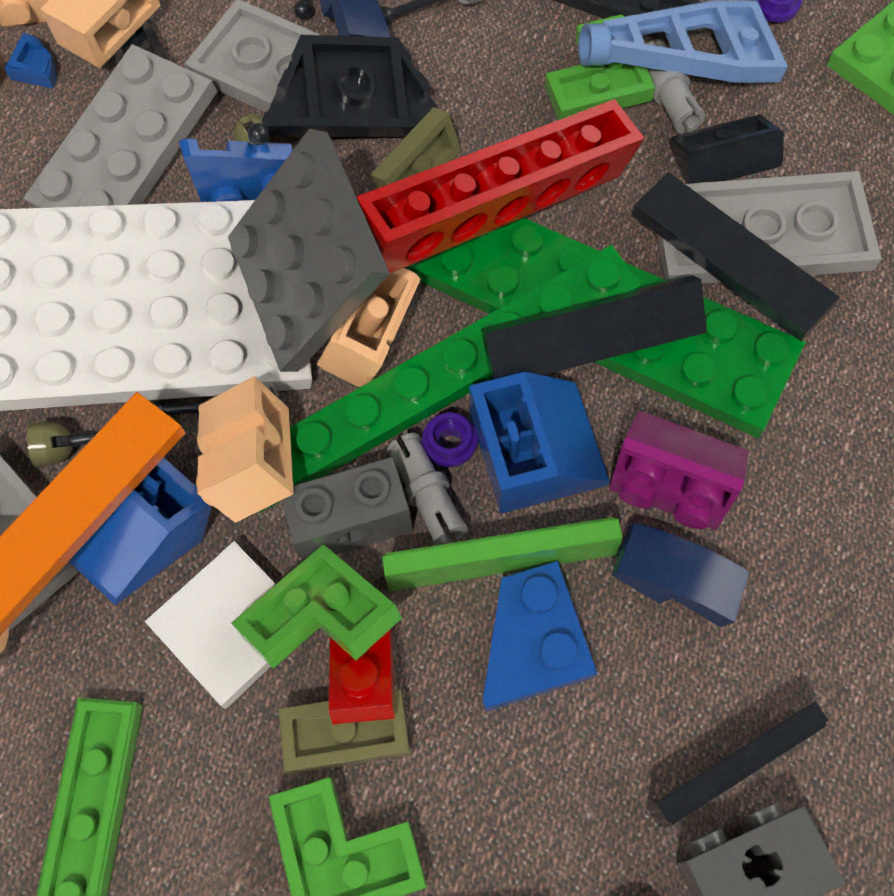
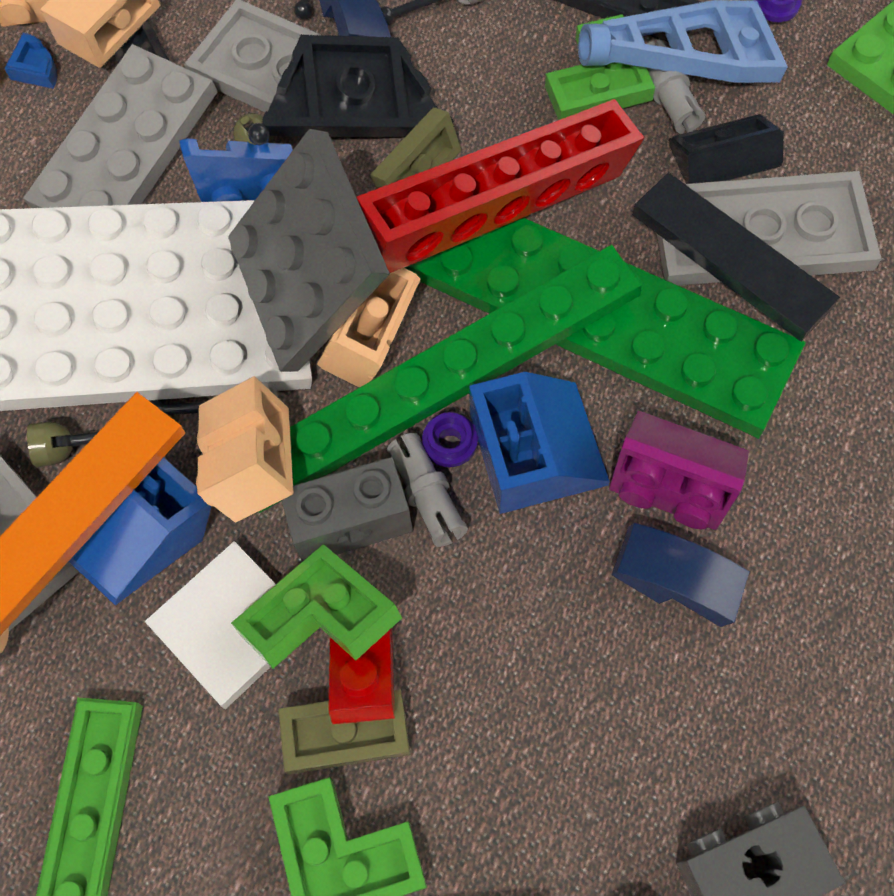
bright green tile [382,517,623,592] -> none
black tile [481,276,707,380] -> none
blue wing [483,561,597,712] -> none
black tile [647,701,829,828] -> none

